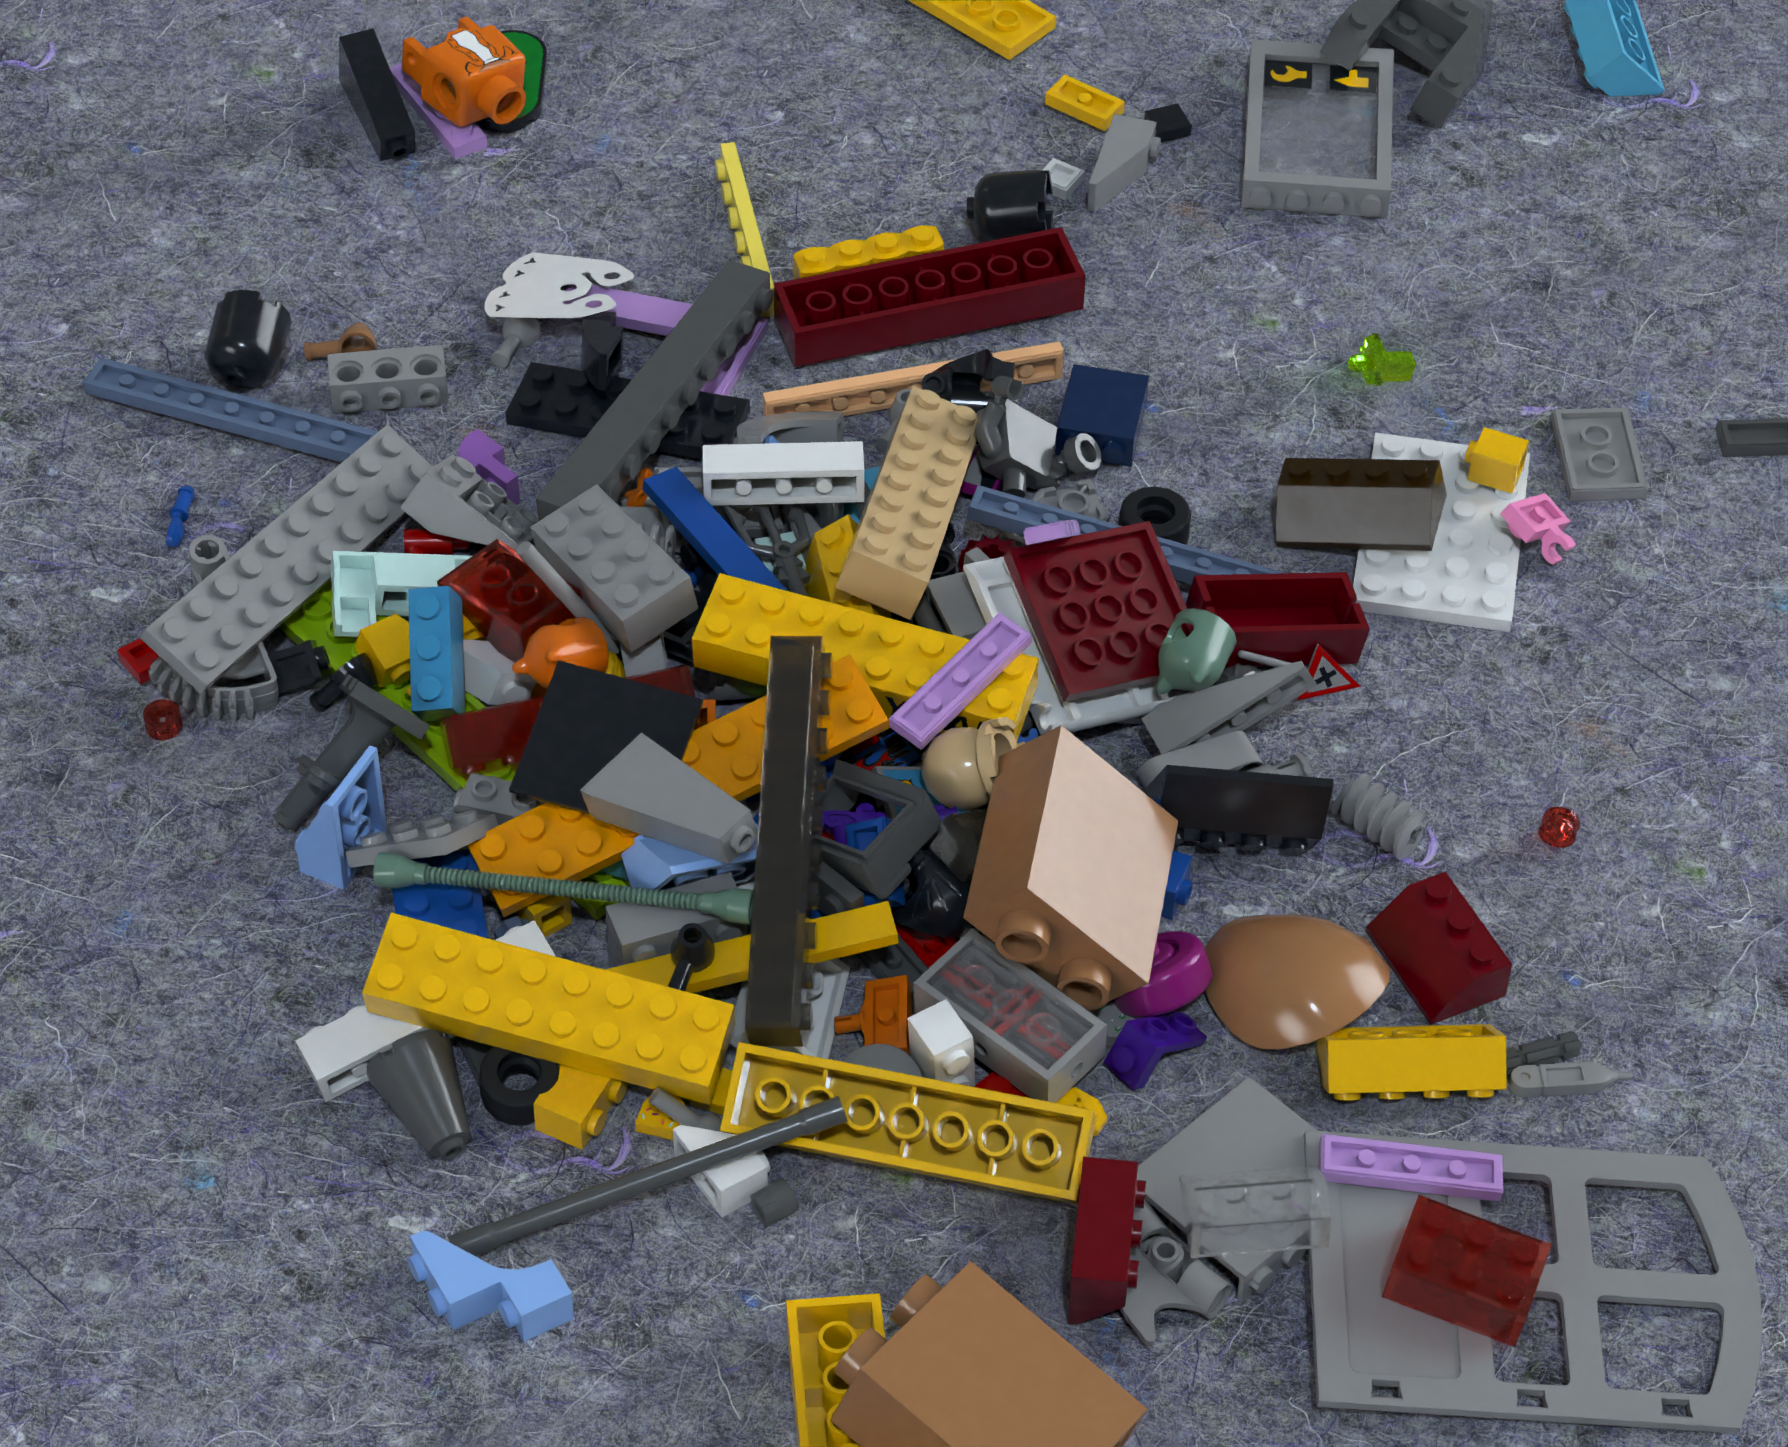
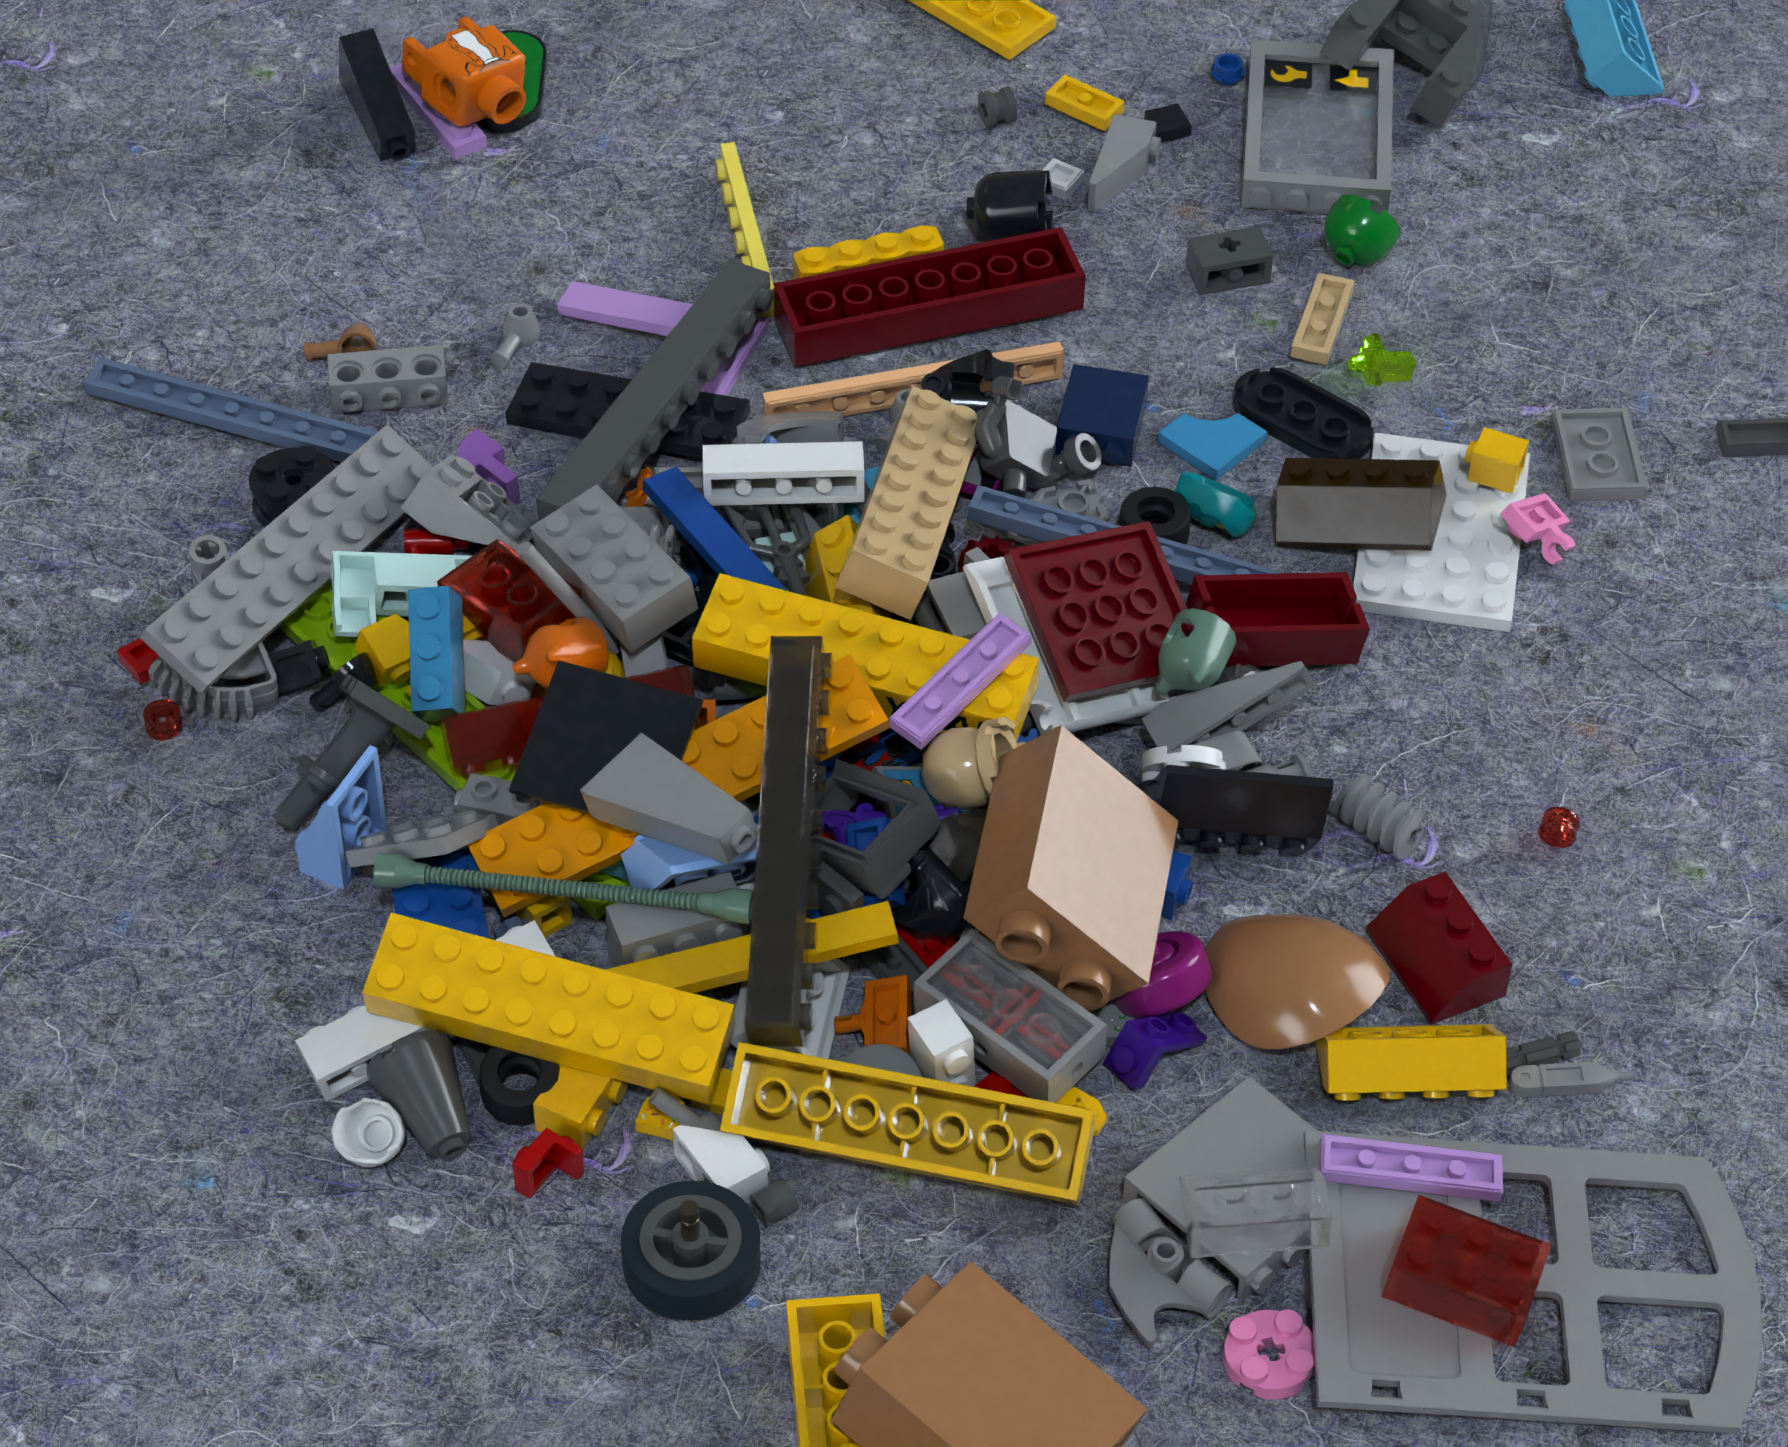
blue piece [166,485,195,548] -> none
black cylinder [205,290,292,388] -> none
light blue arch [407,1231,574,1342] -> none
dark grey piece [448,1096,848,1256] -> none
white piece [484,252,634,318] -> none
black slope [581,311,623,391] -> none
black bar [668,923,715,991] -> none
lavender tile [1023,519,1081,545] -> none
dark red slope [1068,1156,1146,1325] -> none
piece [1238,643,1361,700] -> none
none -> black wheel [249,446,335,527]
none -> white hair [331,1098,406,1167]
none -> red bracket [512,1127,584,1199]
none -> wheel [621,1181,761,1320]
none -> dark grey wheel [978,86,1017,127]
none -> white plate [1142,745,1226,786]
none -> dark azure tile [1158,413,1267,480]
none -> teal piece [1174,472,1256,538]
none -> dark grey brick [1186,226,1273,295]
none -> blue plate [1211,53,1246,86]
none -> bright pink plate [1223,1309,1315,1400]
none -> black tile [1233,367,1373,459]
none -> tan plate [1290,272,1355,365]
none -> green cylinder [1324,195,1401,266]

